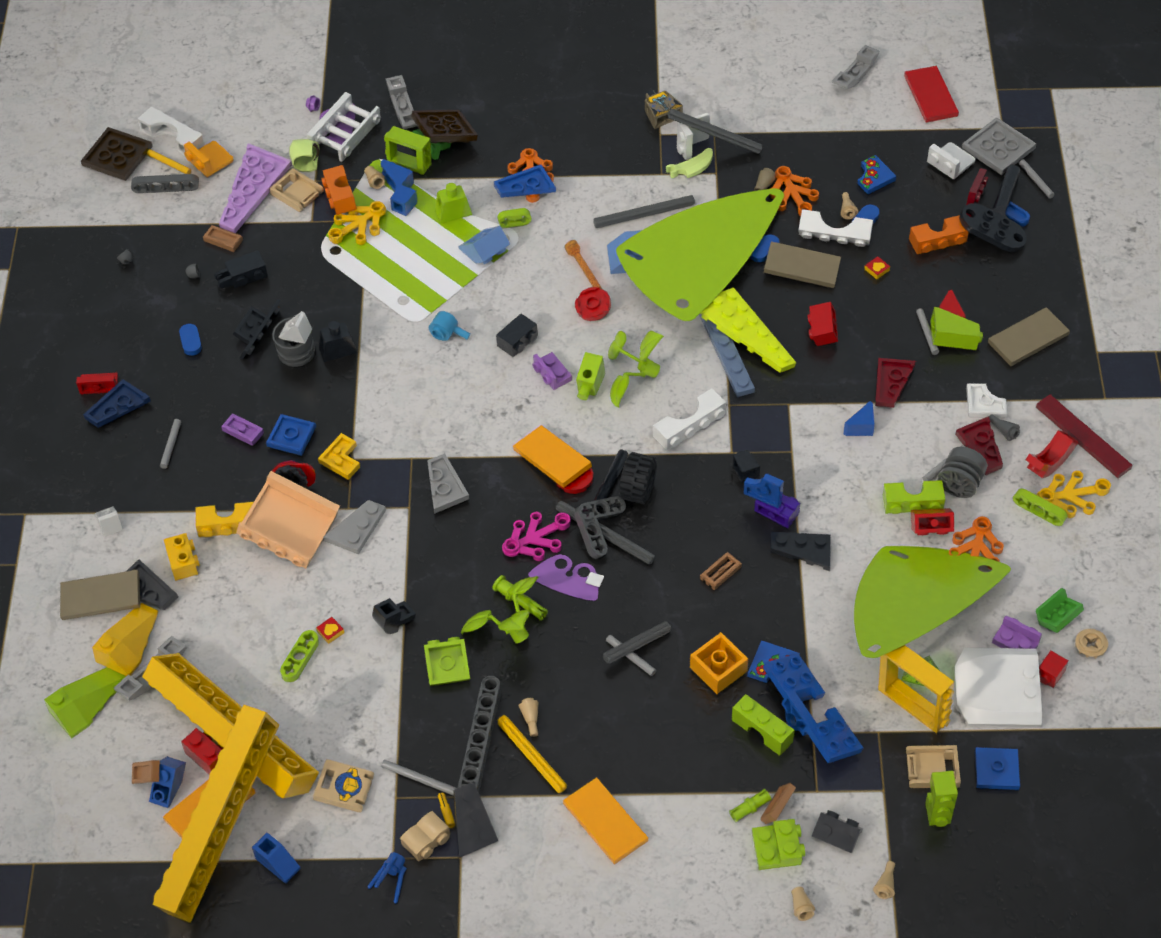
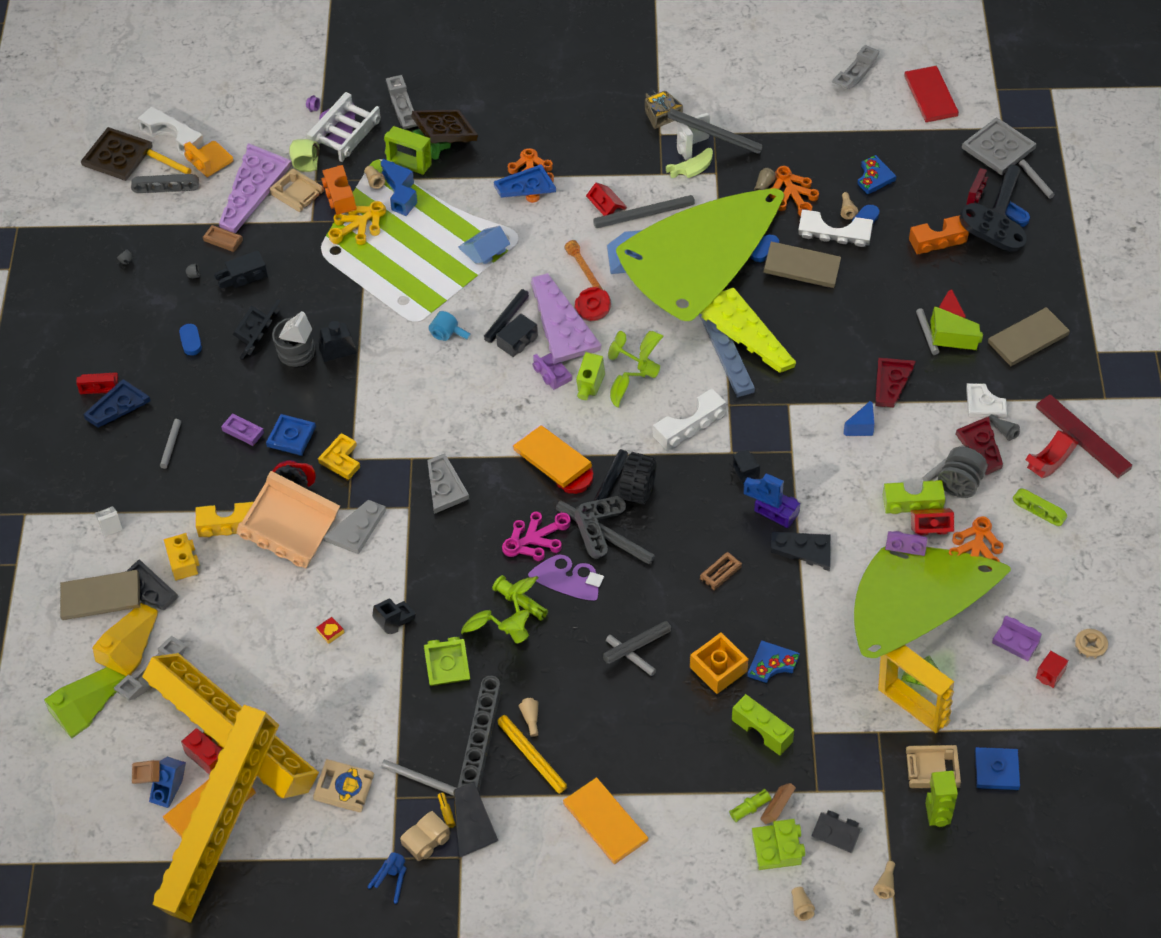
blue slope [252,833,301,884] -> none
lime beam [280,630,319,682] -> none
lime torso [435,183,472,224] -> none
lime beam [497,208,532,228] -> none
blue plate [763,653,863,763] -> none
red brick [808,302,838,346] -> none
tile [864,256,890,279] -> none
white bracket [927,142,975,179] -> none
white wedge [954,648,1042,728] -> none
bright green bracket [1036,588,1084,633] -> none
yellow plant [1037,470,1111,518] -> none
none -> black axle [484,289,529,343]
none -> lavender wing [531,273,602,364]
none -> red panel [586,182,627,216]
none -> medium lavender bracket [885,531,927,556]

